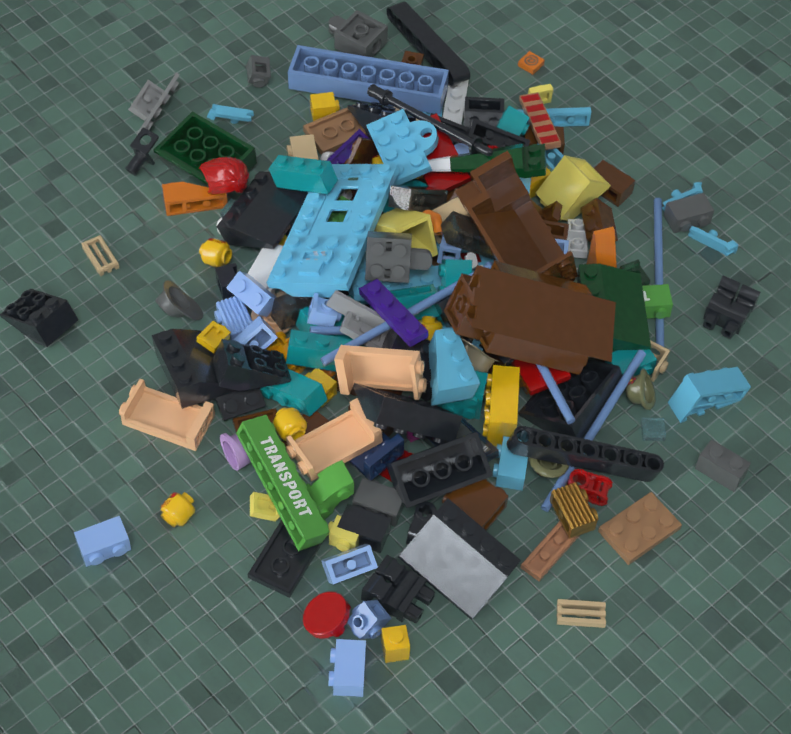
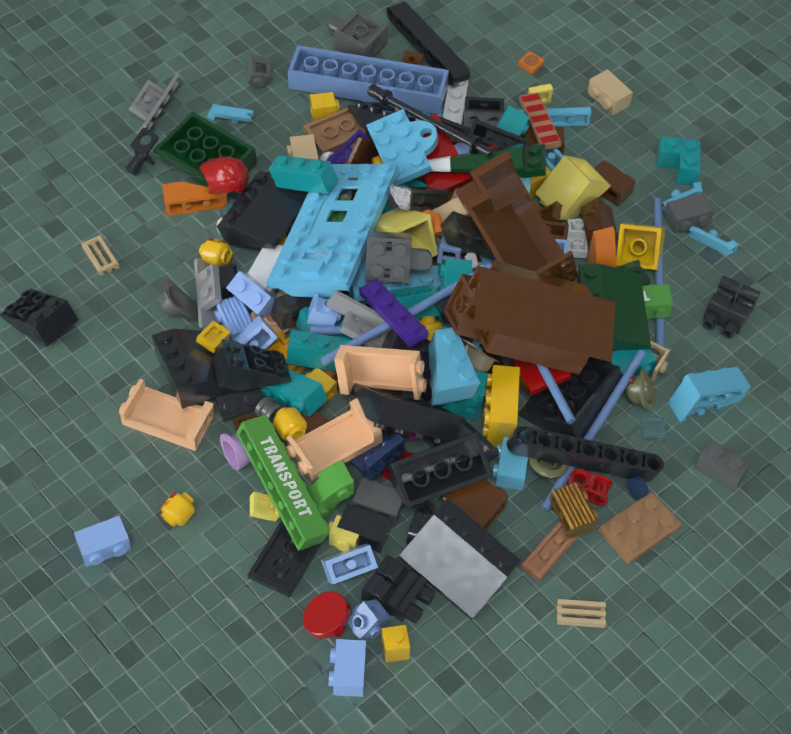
none -> light grey bracket [194,258,222,330]
none -> dark grey wheel [255,396,283,423]
none -> tan brick [588,69,633,116]
none -> yellow slope [616,223,665,270]
none -> dark blue tile [627,476,648,500]
none -> teal brick [656,136,700,186]

